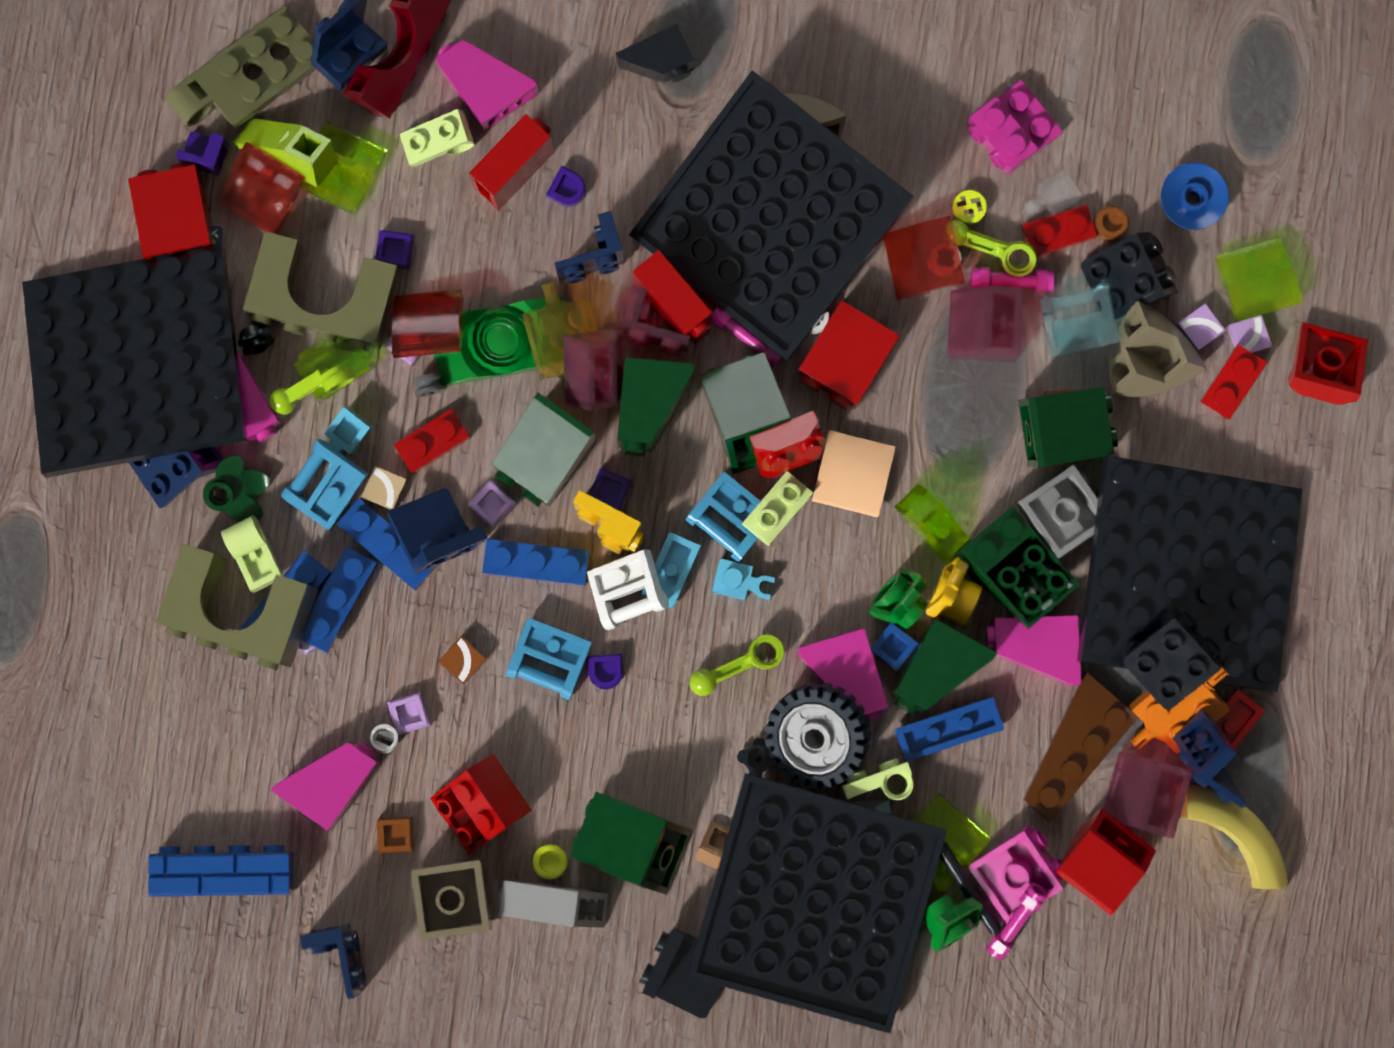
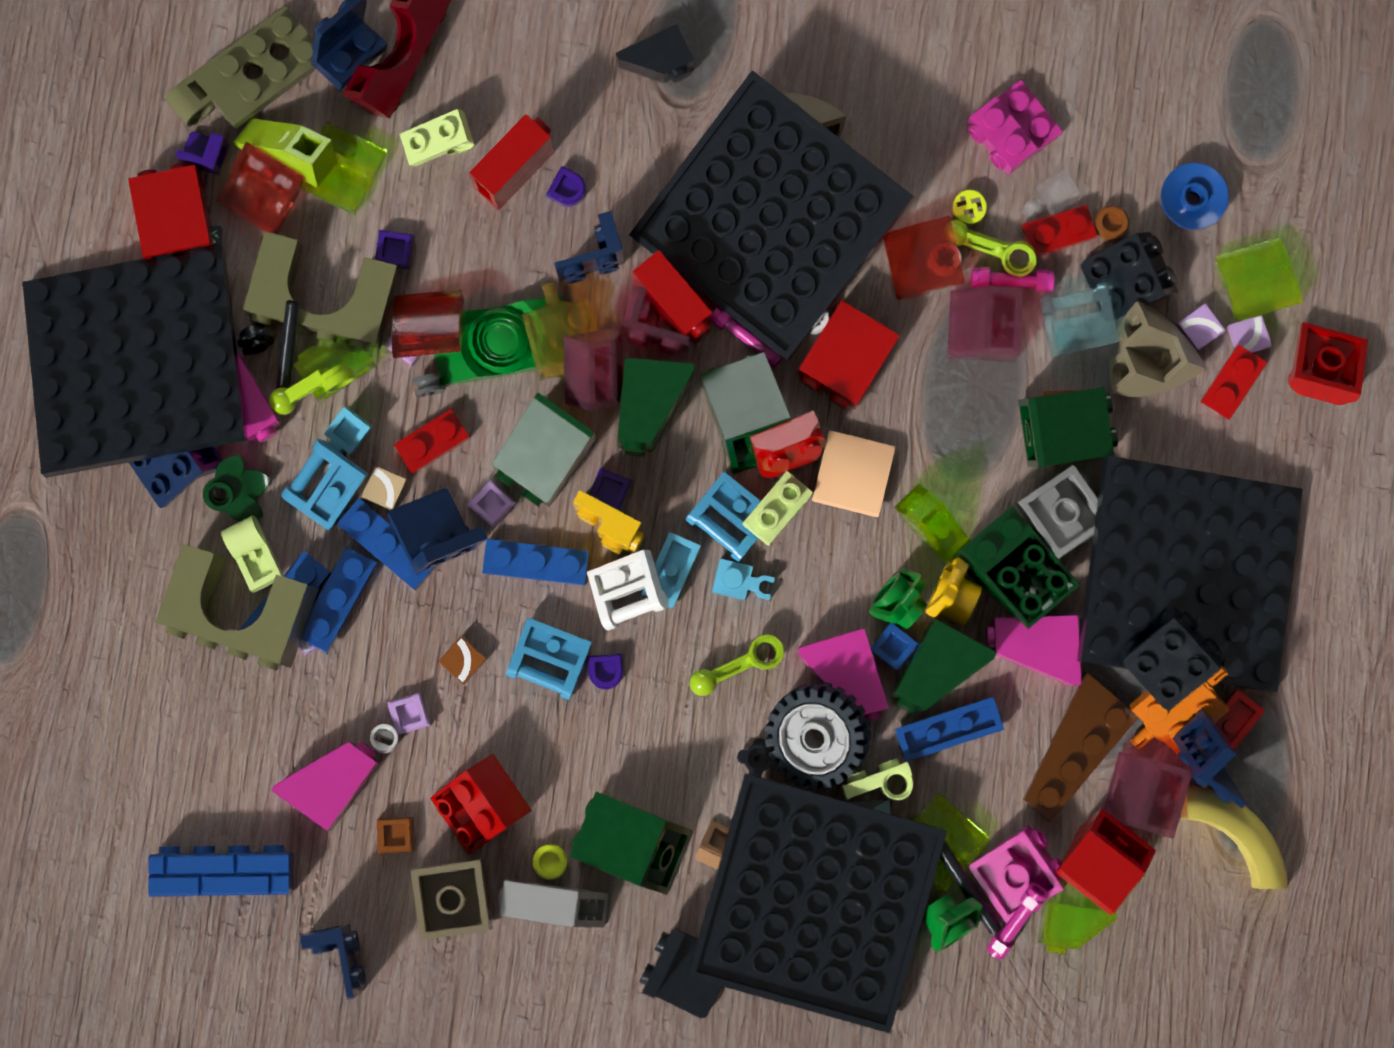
dark pink slope [435,40,539,132] -> none
none -> black bar [276,300,300,389]
none -> clear neon green slope [1038,901,1117,955]

